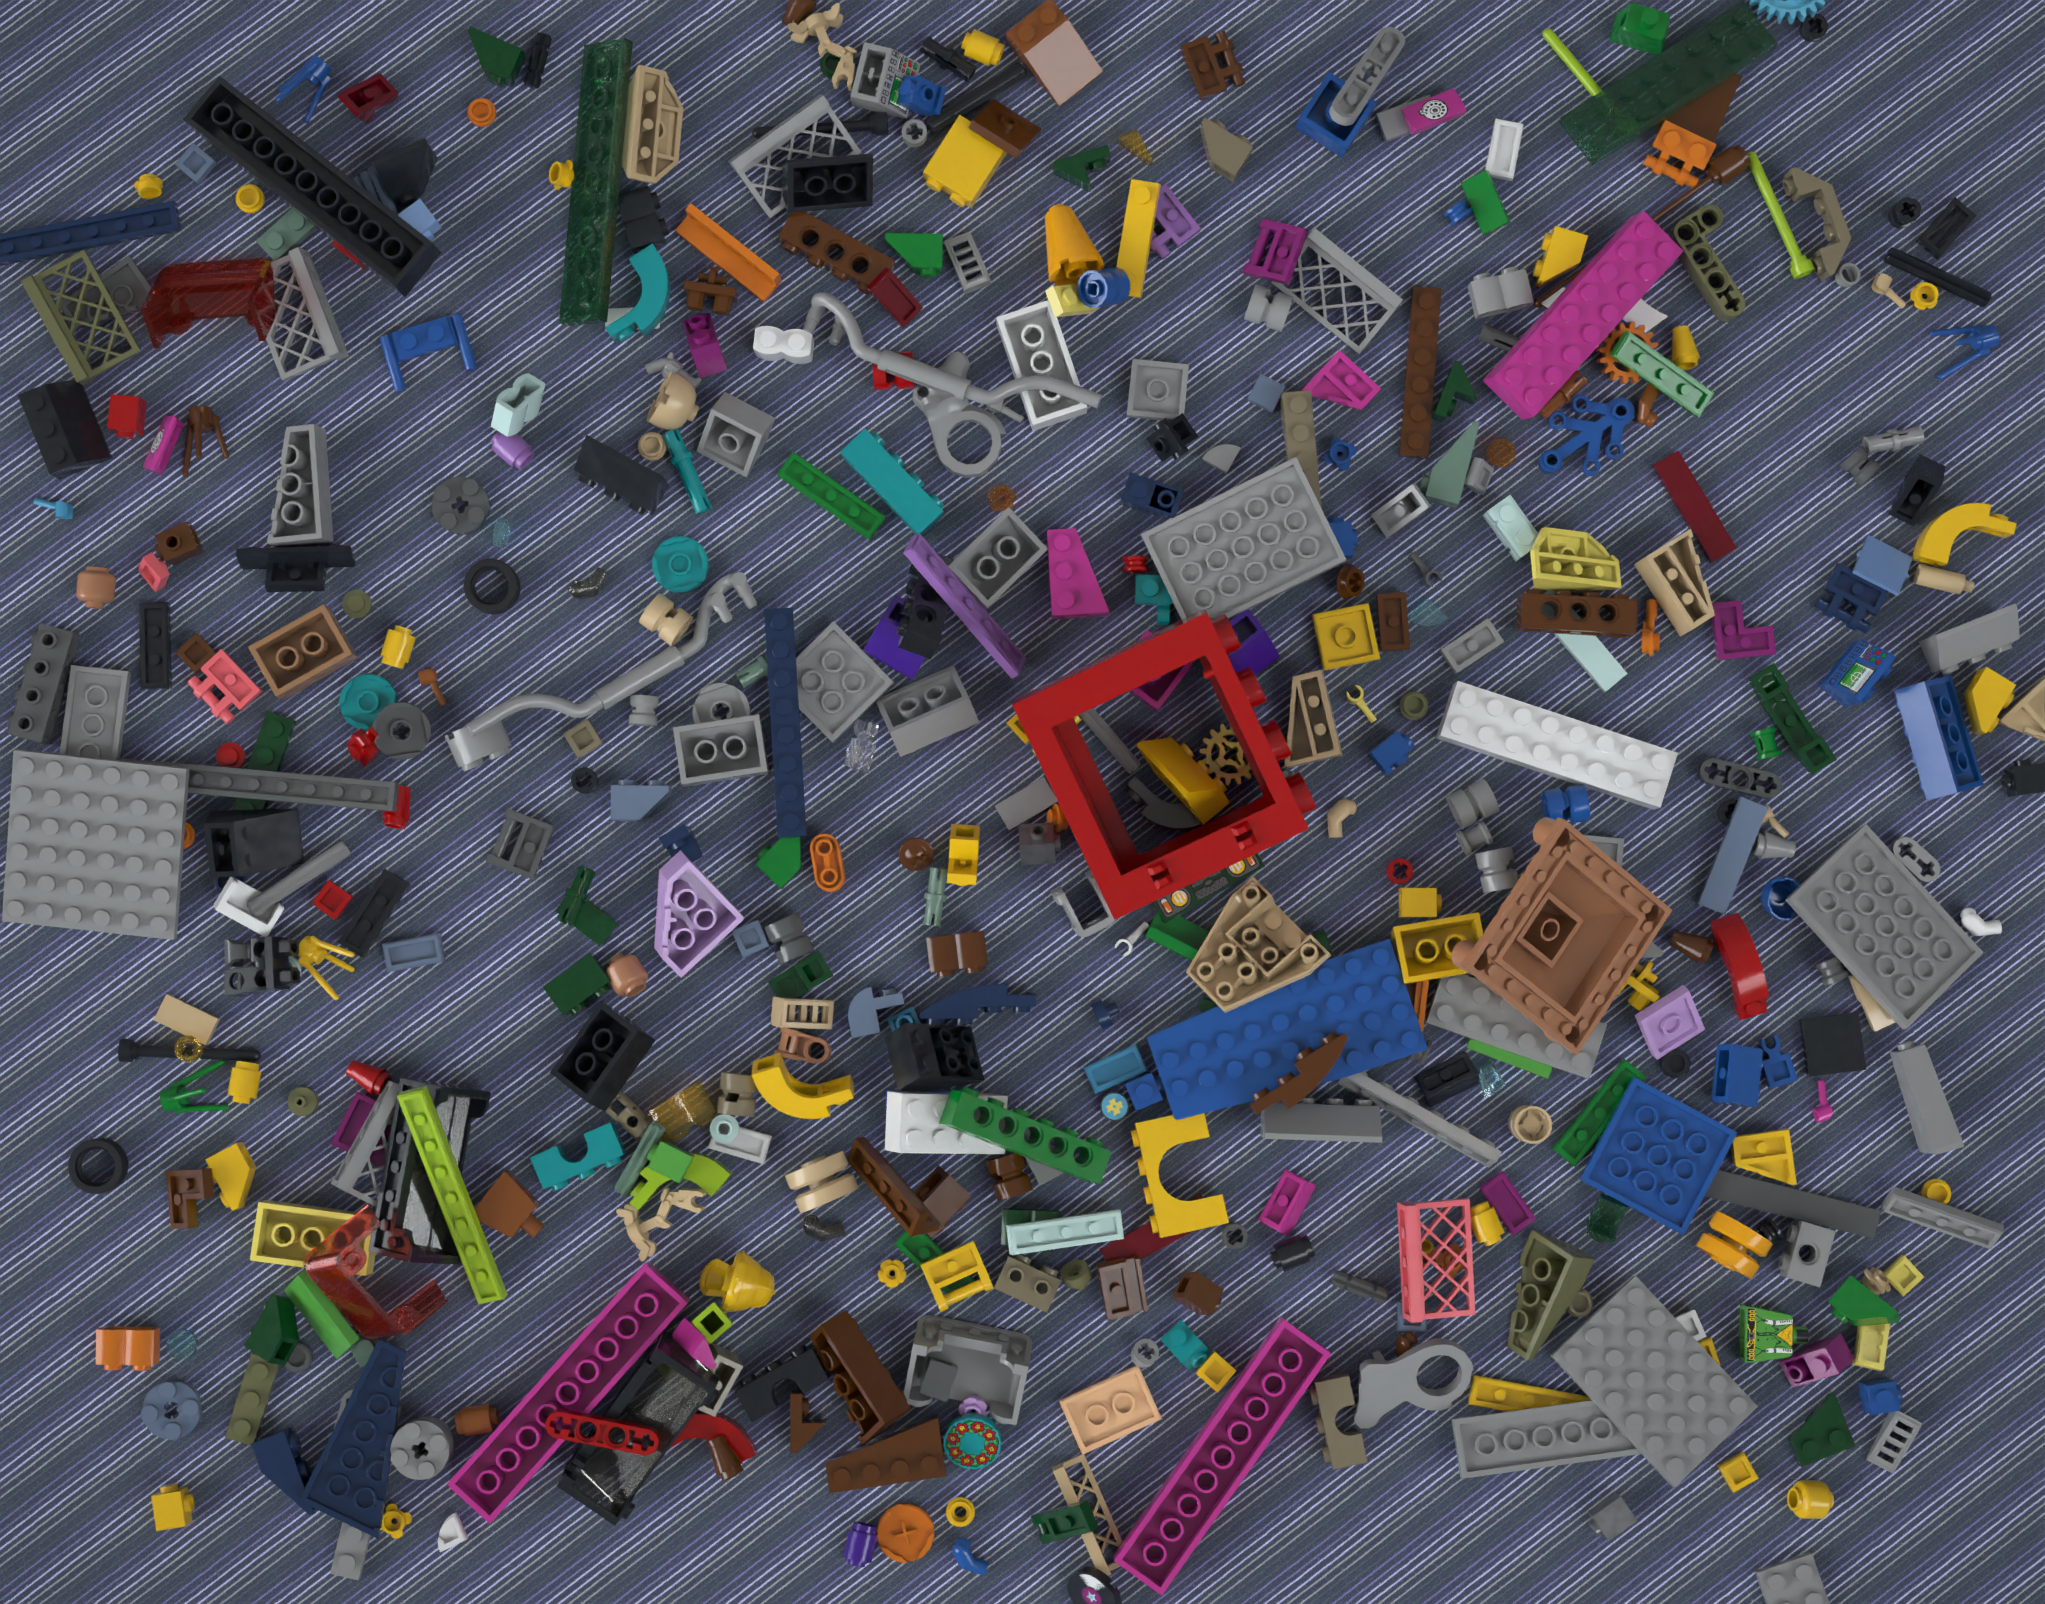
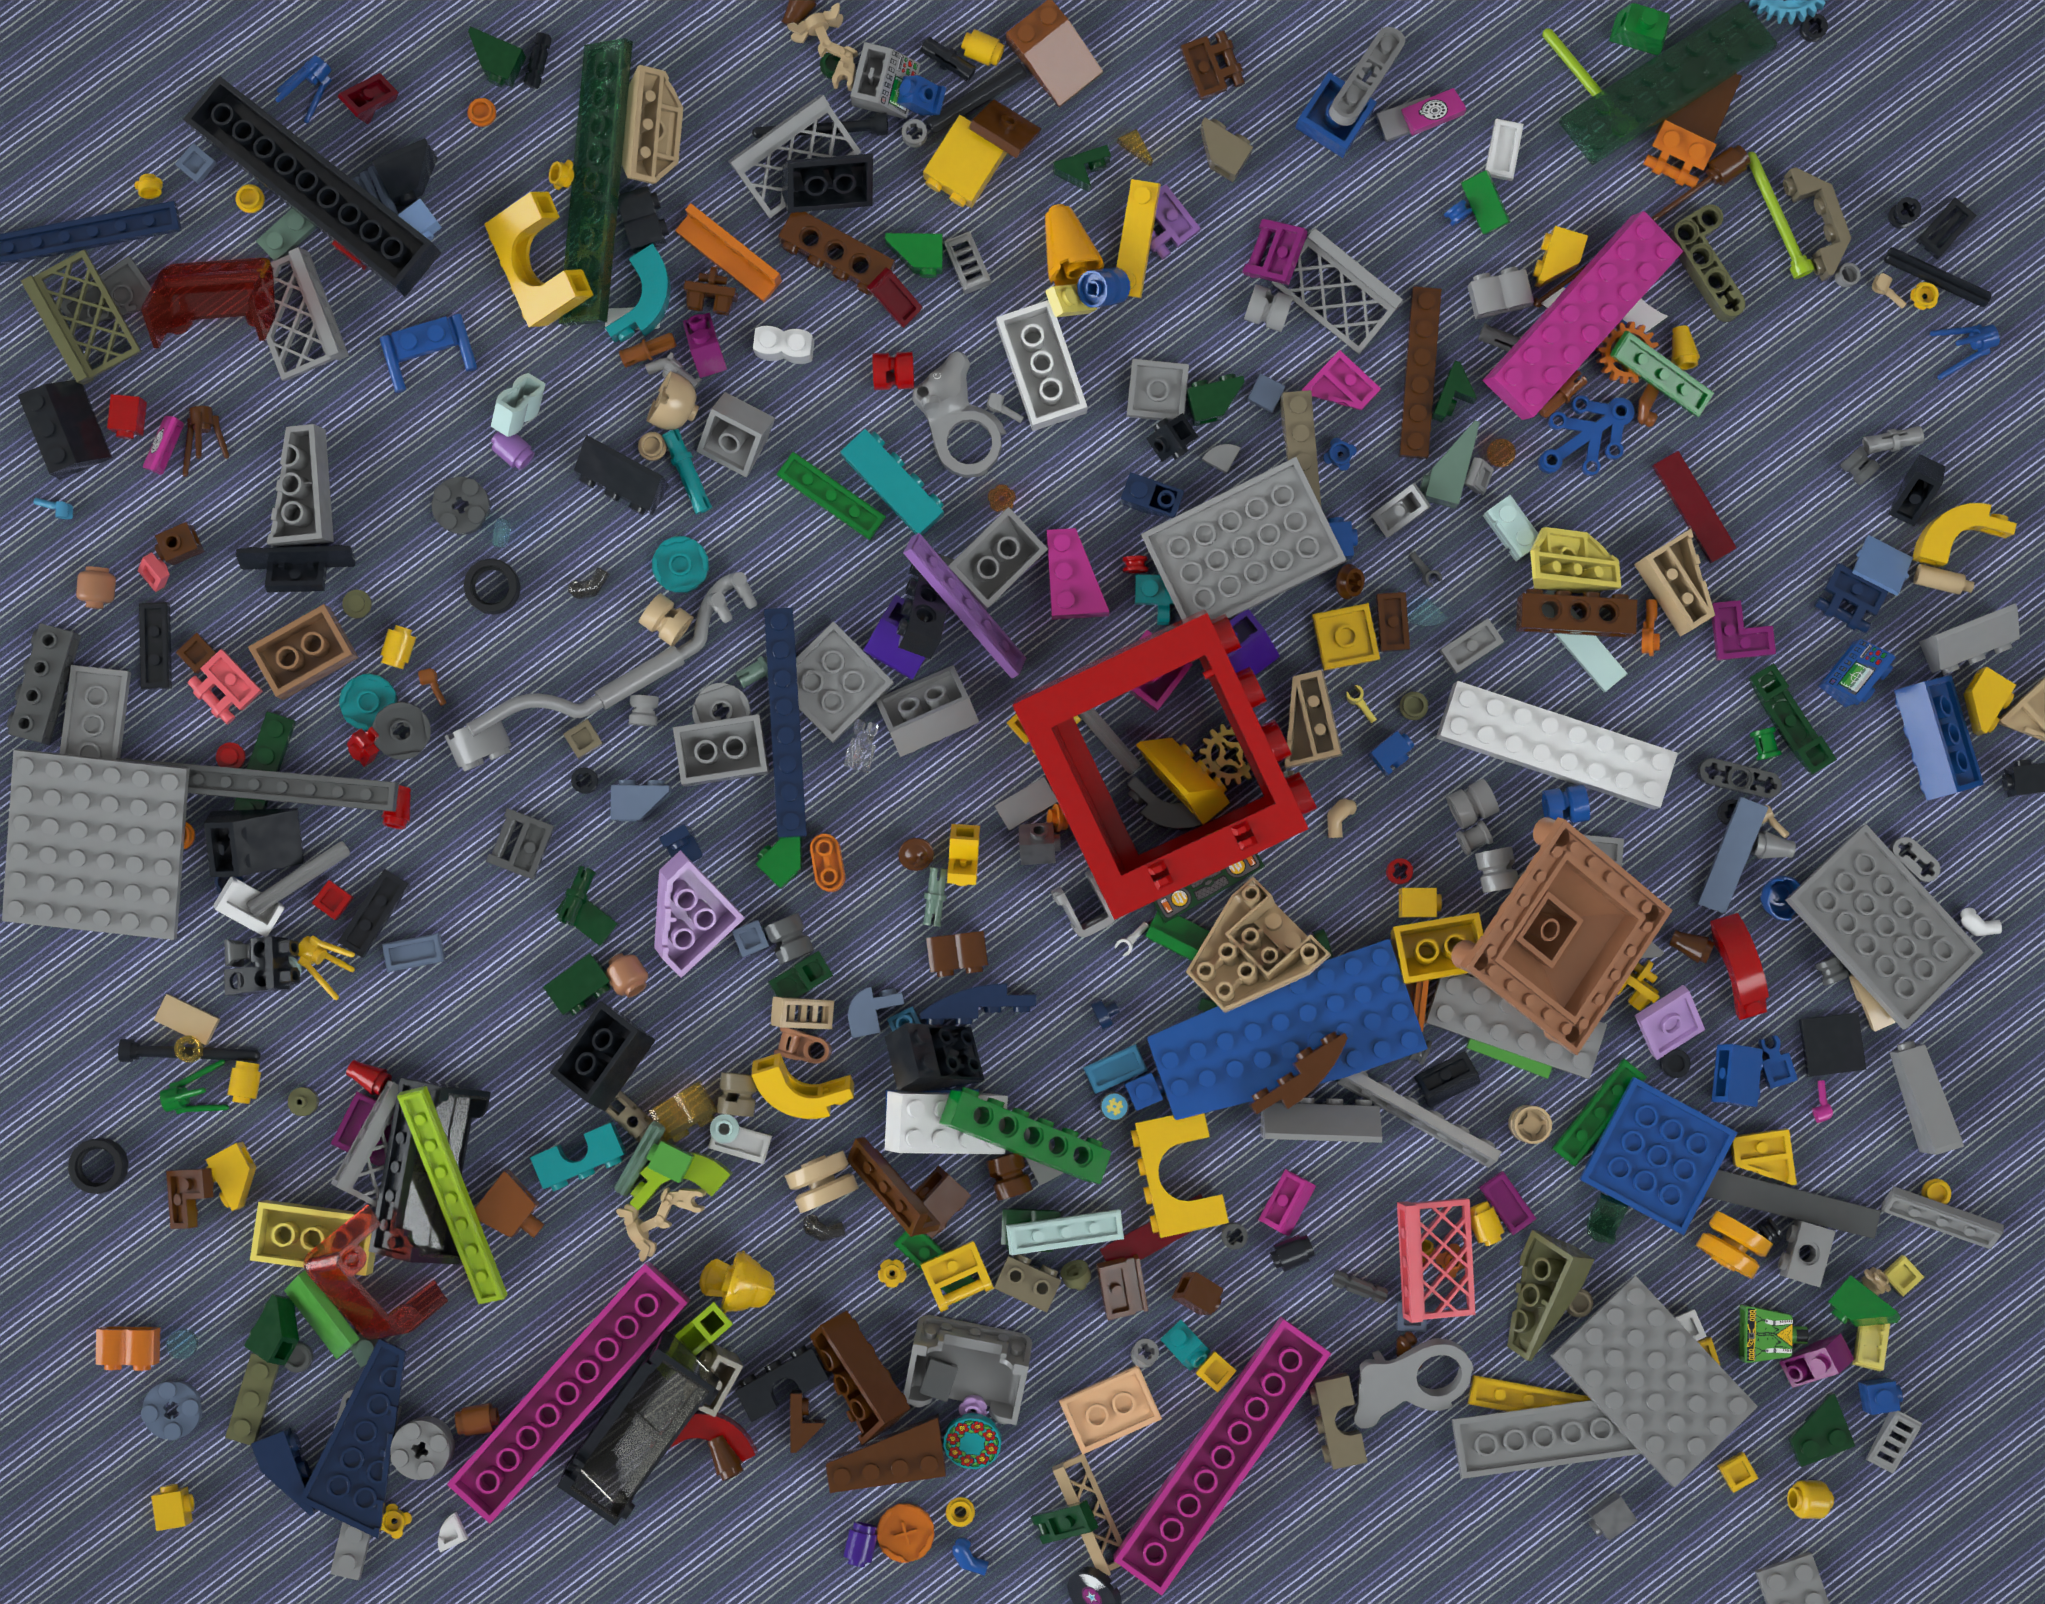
red beam [545,1409,660,1455] -> none
dark pink slope [672,1318,716,1369] -> none
light grey piece [802,292,1102,408] -> none
clear light blue tile [1479,1061,1506,1098] -> none
none -> yellow arch [484,192,593,327]
none -> dark orange axle [619,333,677,368]
none -> dark green slope [1186,374,1245,426]

